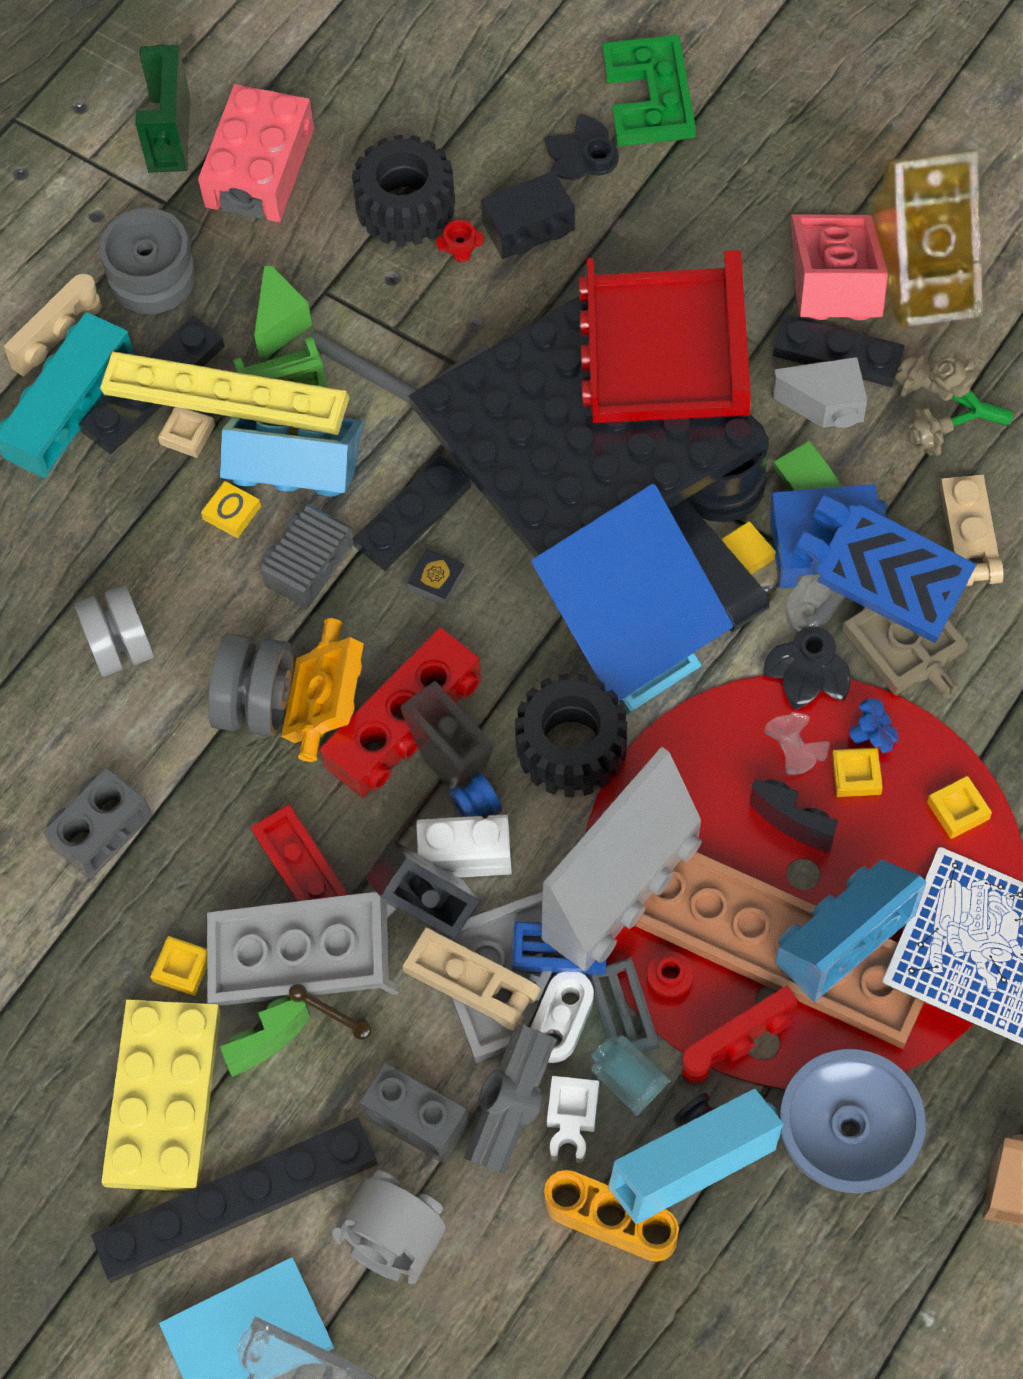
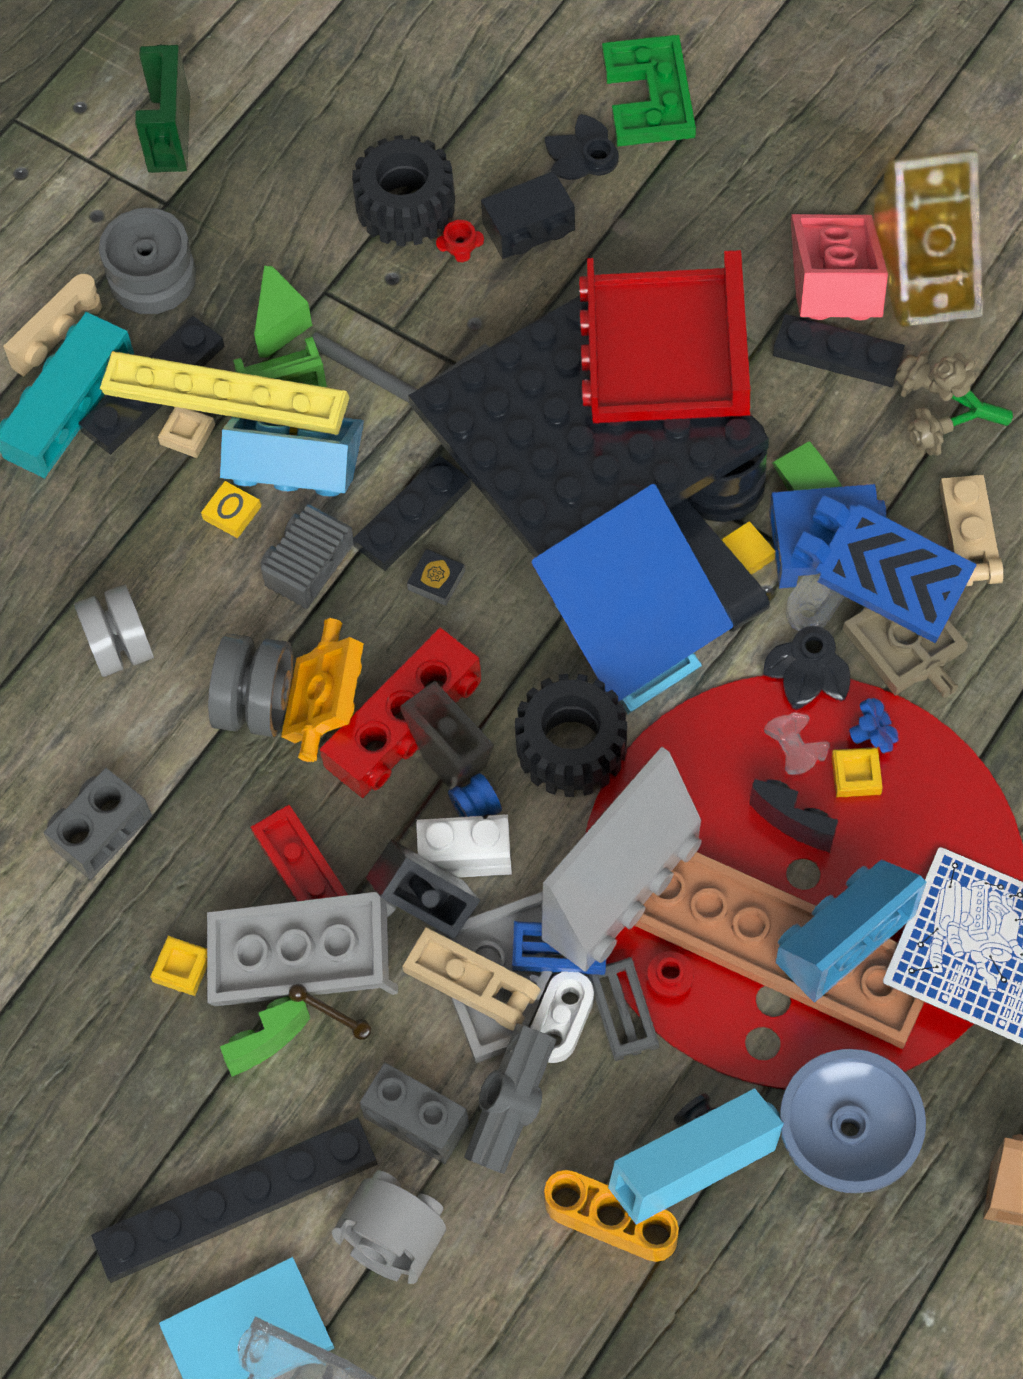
light yellow plate [101,1000,221,1192] -> none
coral piece [198,84,315,223] -> none
white plate [547,1076,599,1164] -> none
clear light blue slope [590,1034,671,1116] -> none
red plate [682,985,798,1086] -> none
light grey slope [772,357,868,428] -> none
yellow tile [927,776,992,839] -> none

